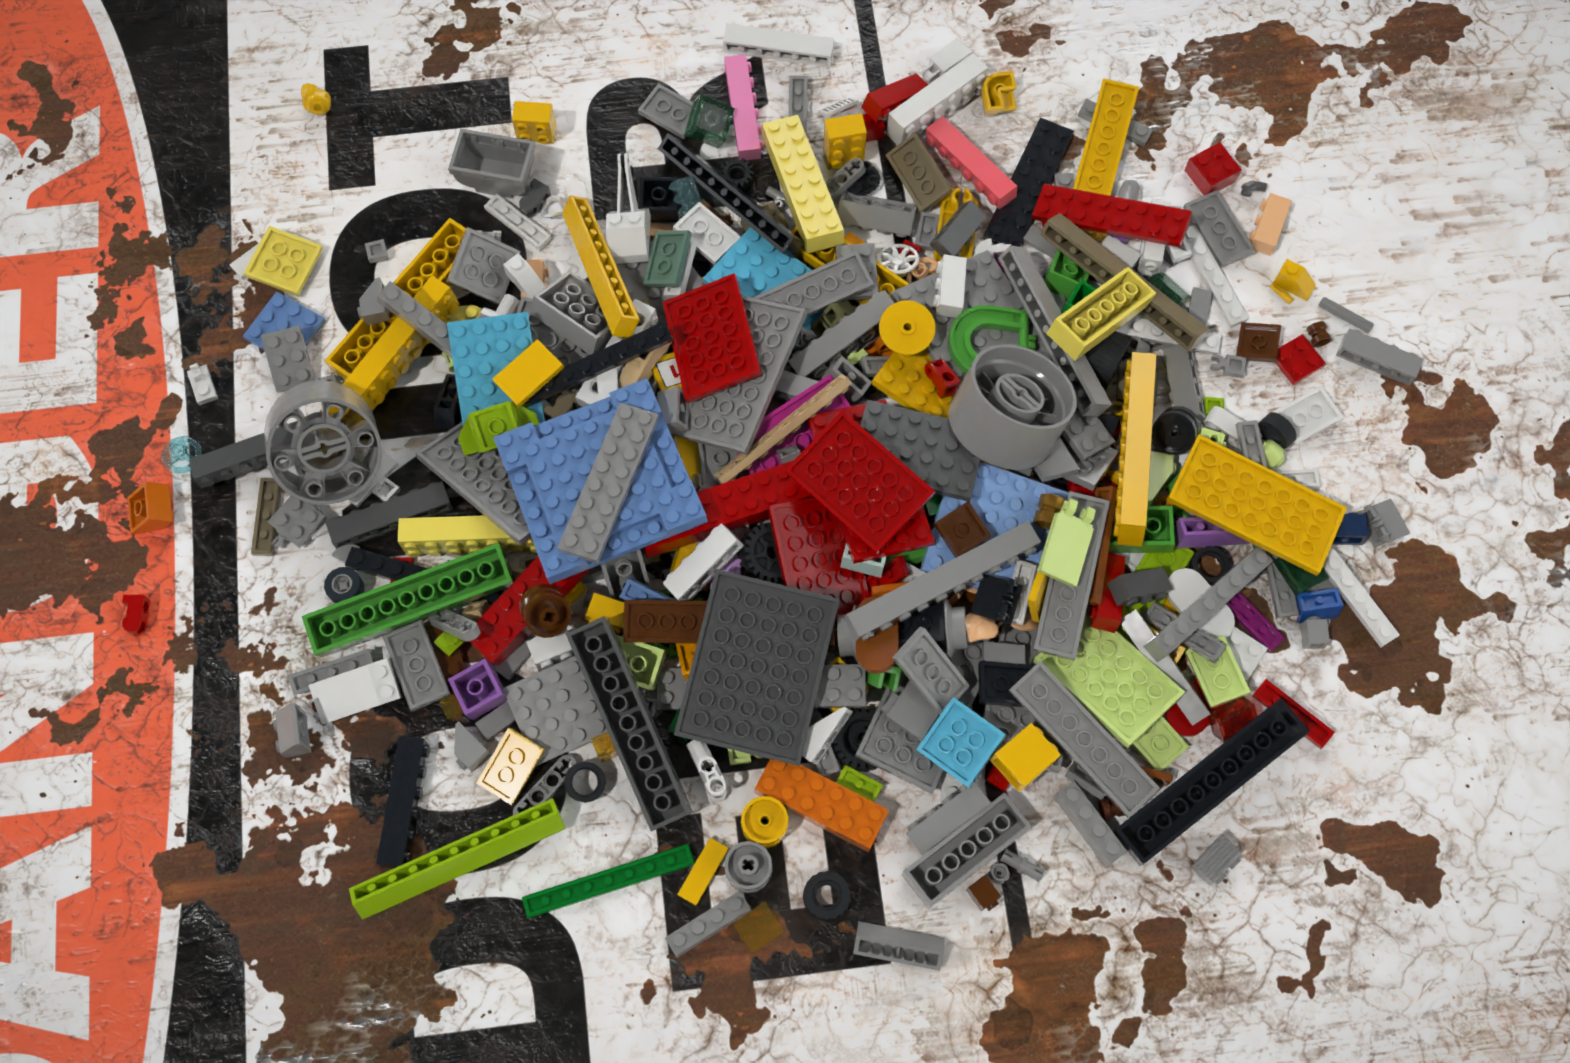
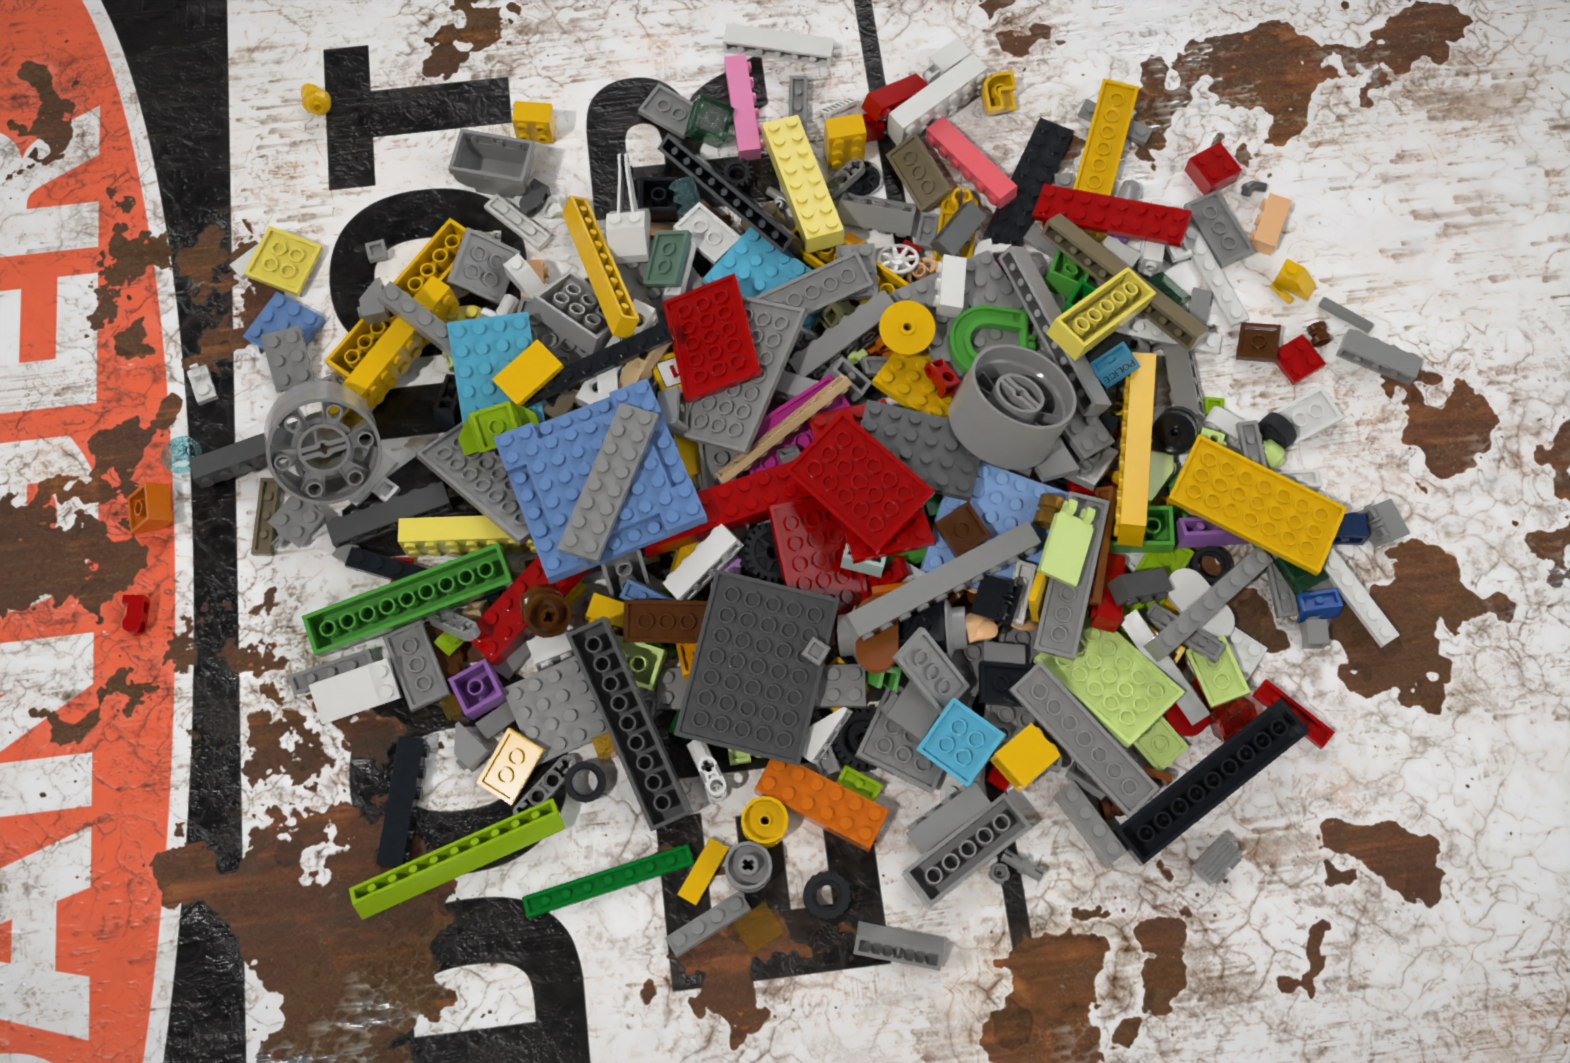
light grey slope [273,702,311,758] -> none
black wheel [324,567,365,604] -> none
reddish brown brick [966,875,1001,912] -> none
light grey plate [1210,354,1246,378] -> none
magenta tile [1226,592,1285,653] -> none
none -> light grey tile [801,637,831,666]
none -> dark azure panel [1089,341,1141,389]

